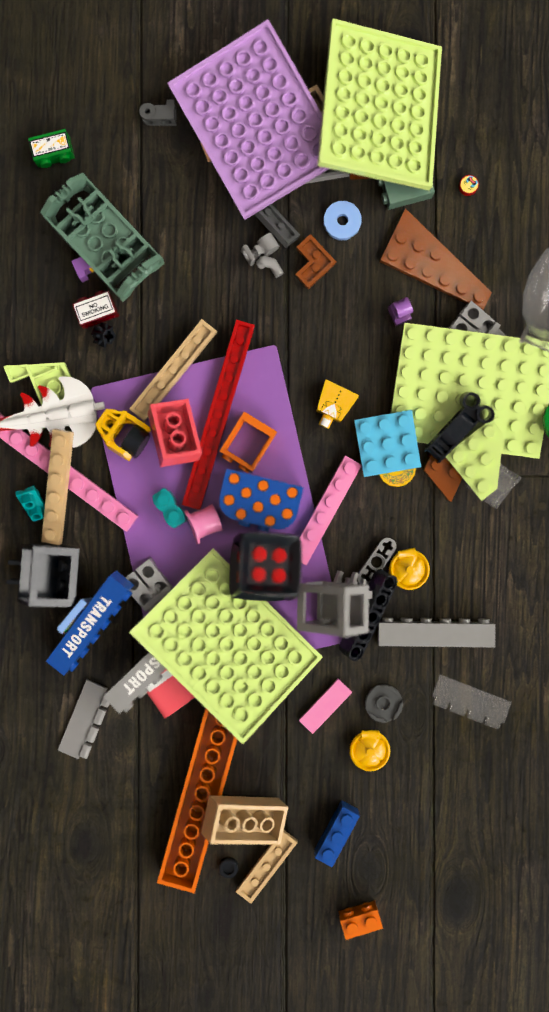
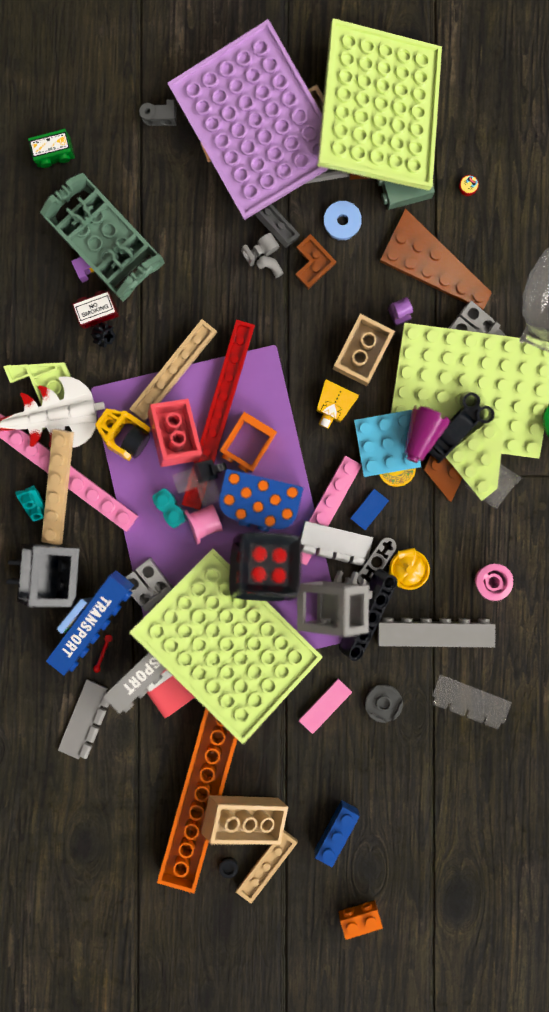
yellow piece [350,730,390,771] -> none
none -> red hinge [93,635,113,673]
none -> clear tile [172,468,220,506]
none -> black plate [193,459,227,483]
none -> windscreen [300,521,373,566]
none -> tan brick [333,314,395,386]
none -> blue tile [350,489,389,530]
none -> magenta cone [404,406,450,463]
none -> bright pink piece [475,564,513,601]

